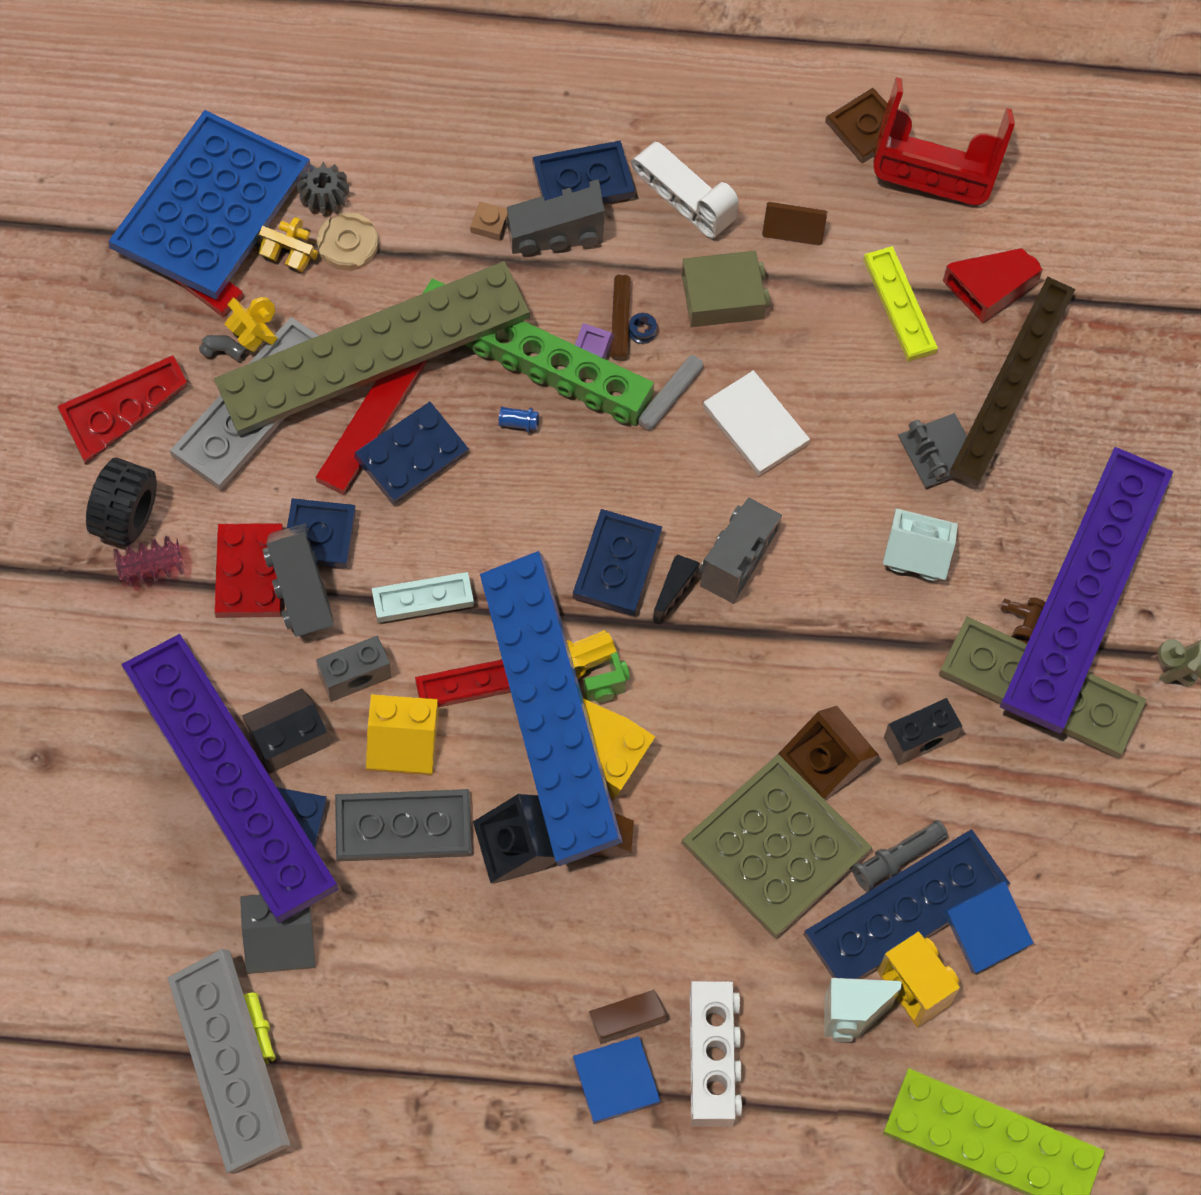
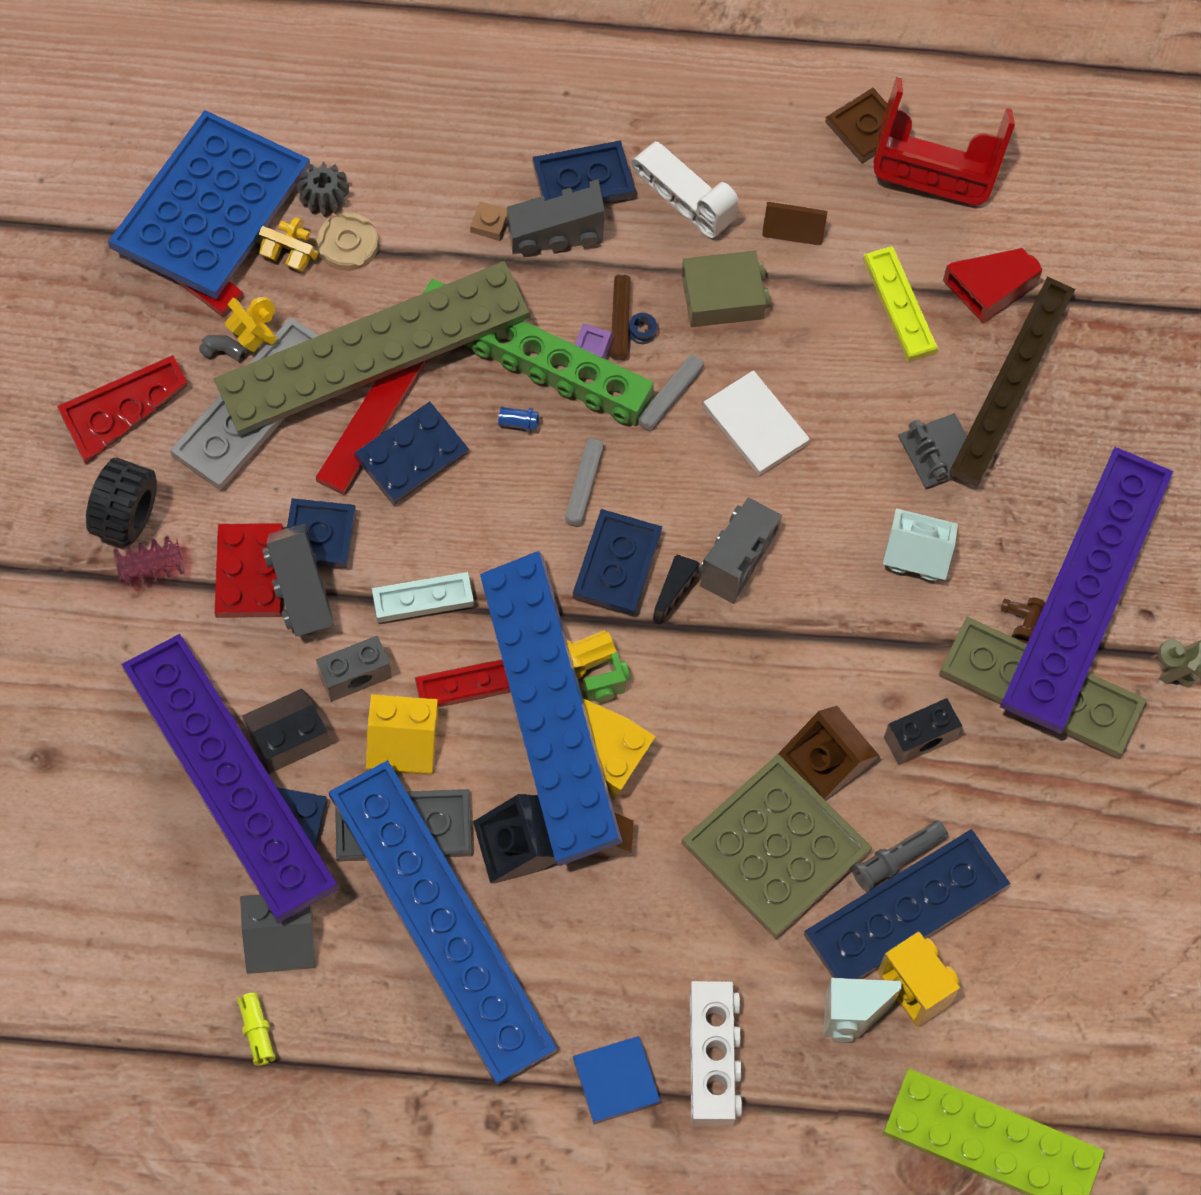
light grey plate [168,949,291,1173] -> none
reddish brown slope [589,990,666,1044] -> none
blue tile [943,881,1034,973] -> none
none -> blue plate [329,760,557,1086]
none -> light grey axle [565,438,603,526]

